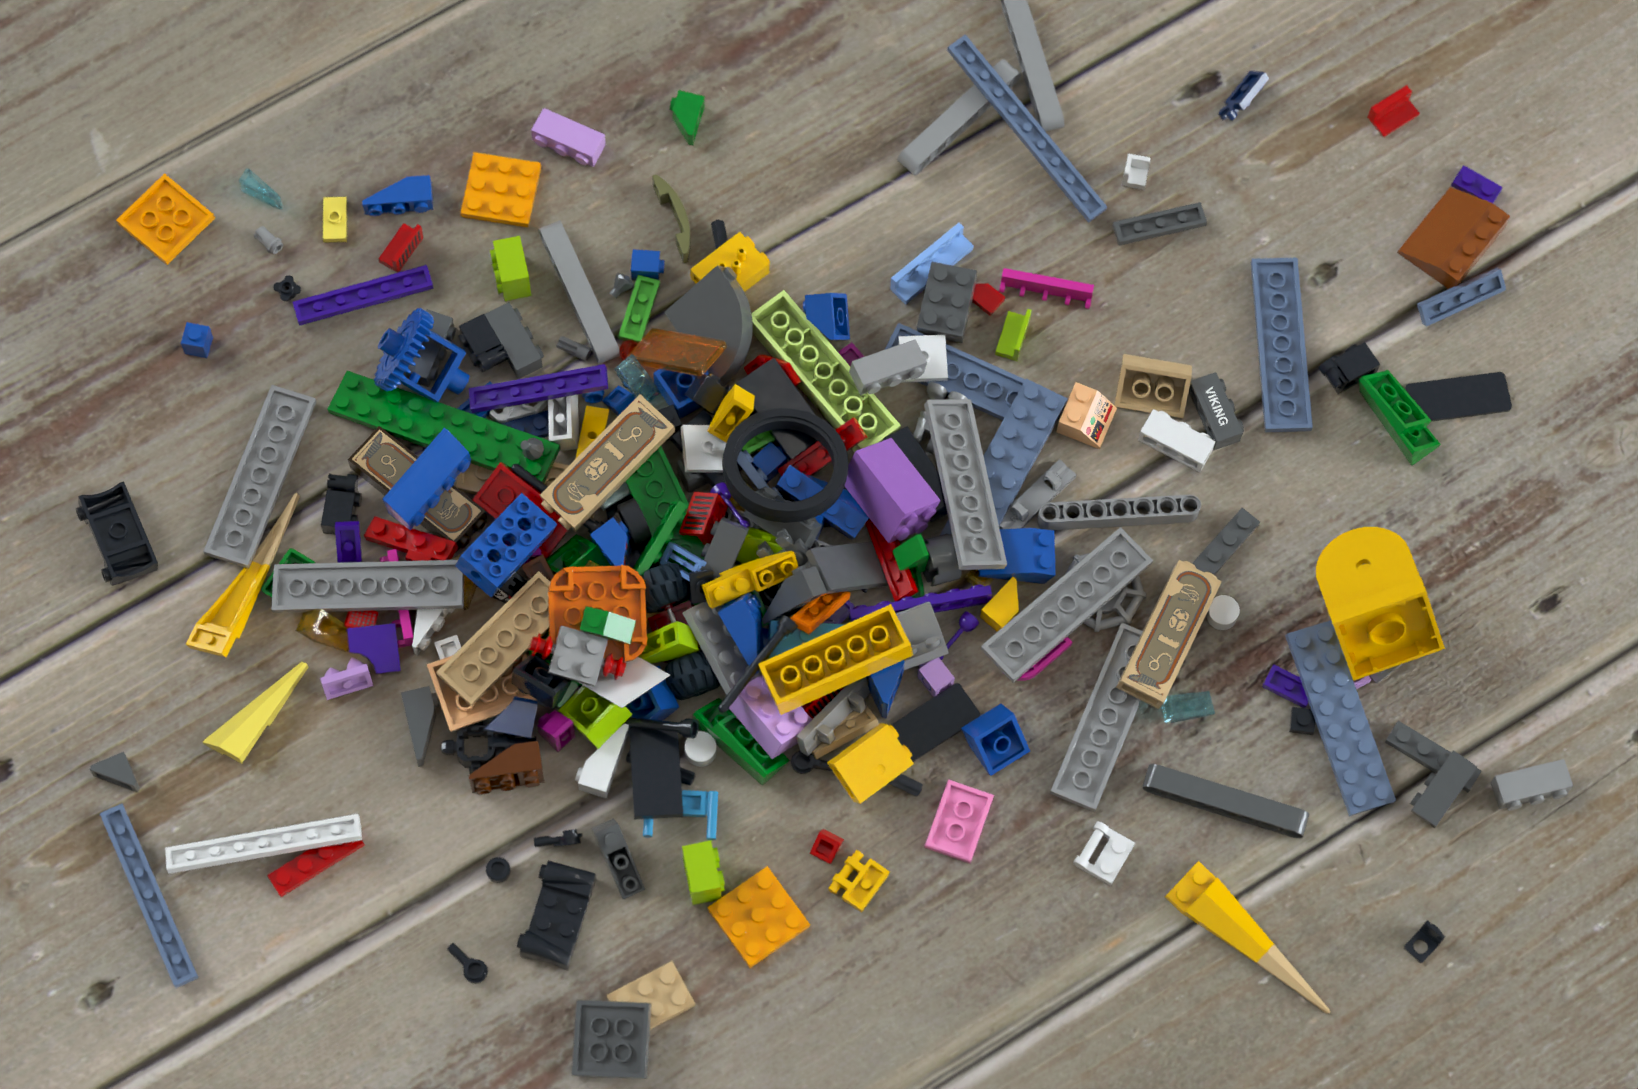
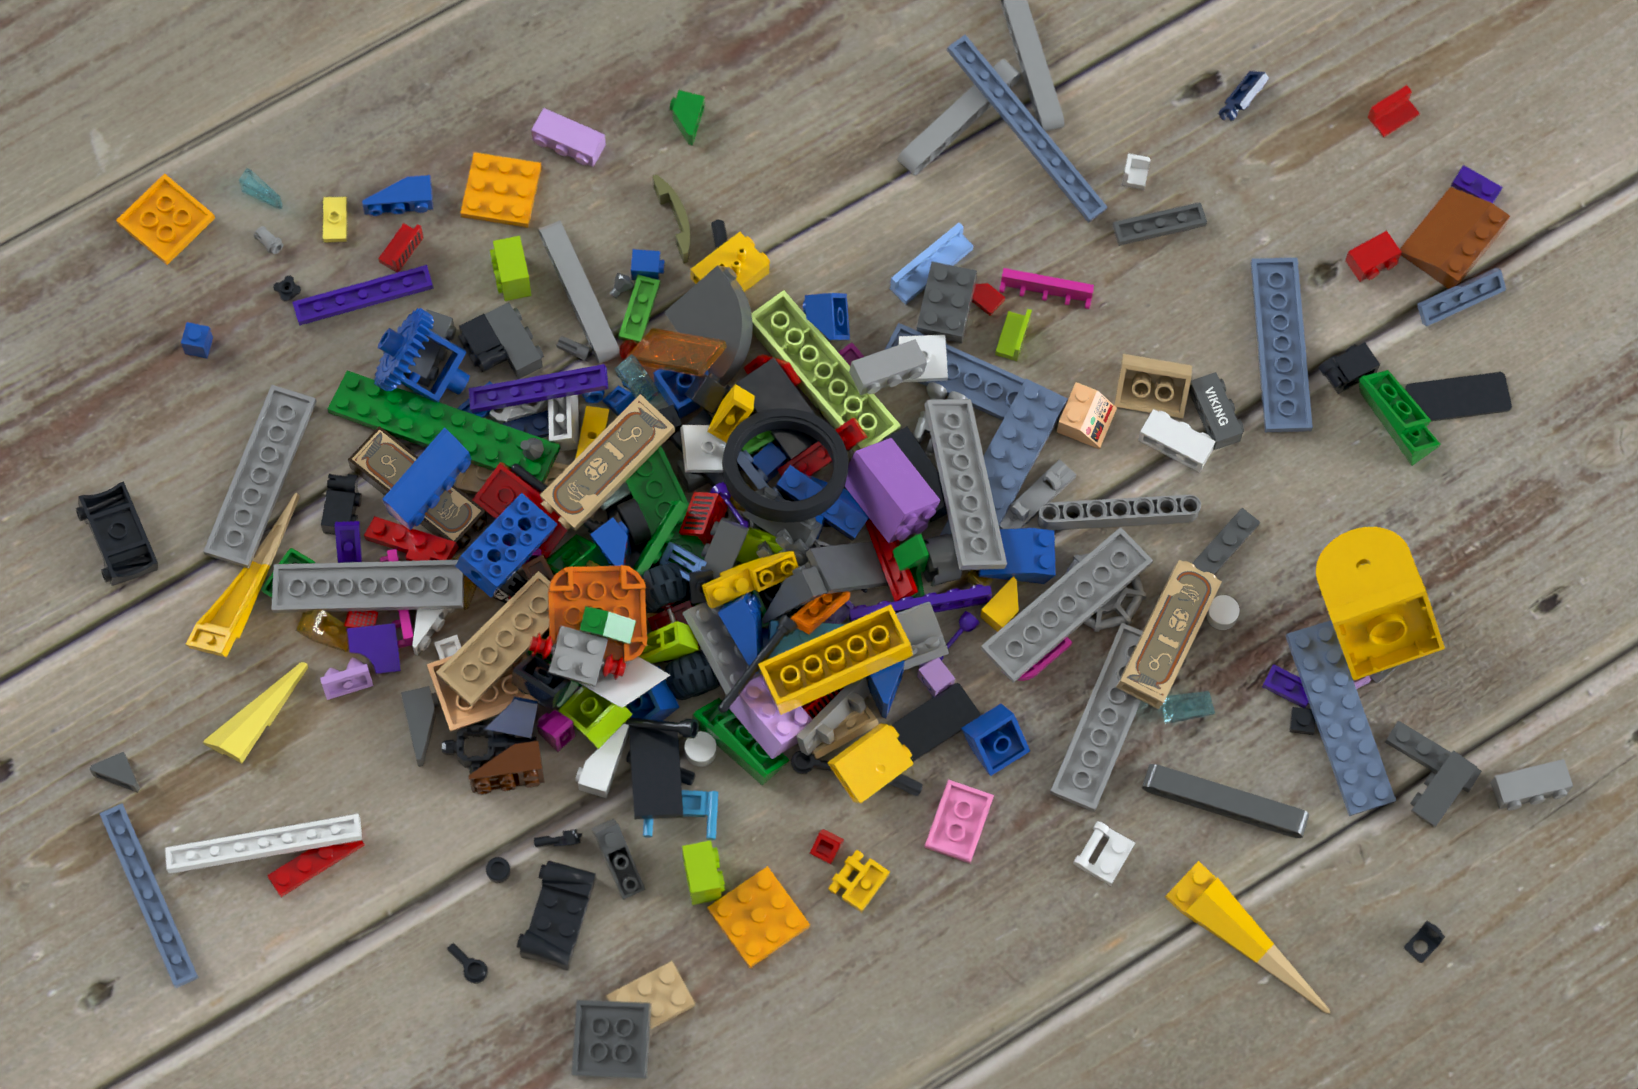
none -> red brick [1345,230,1402,282]

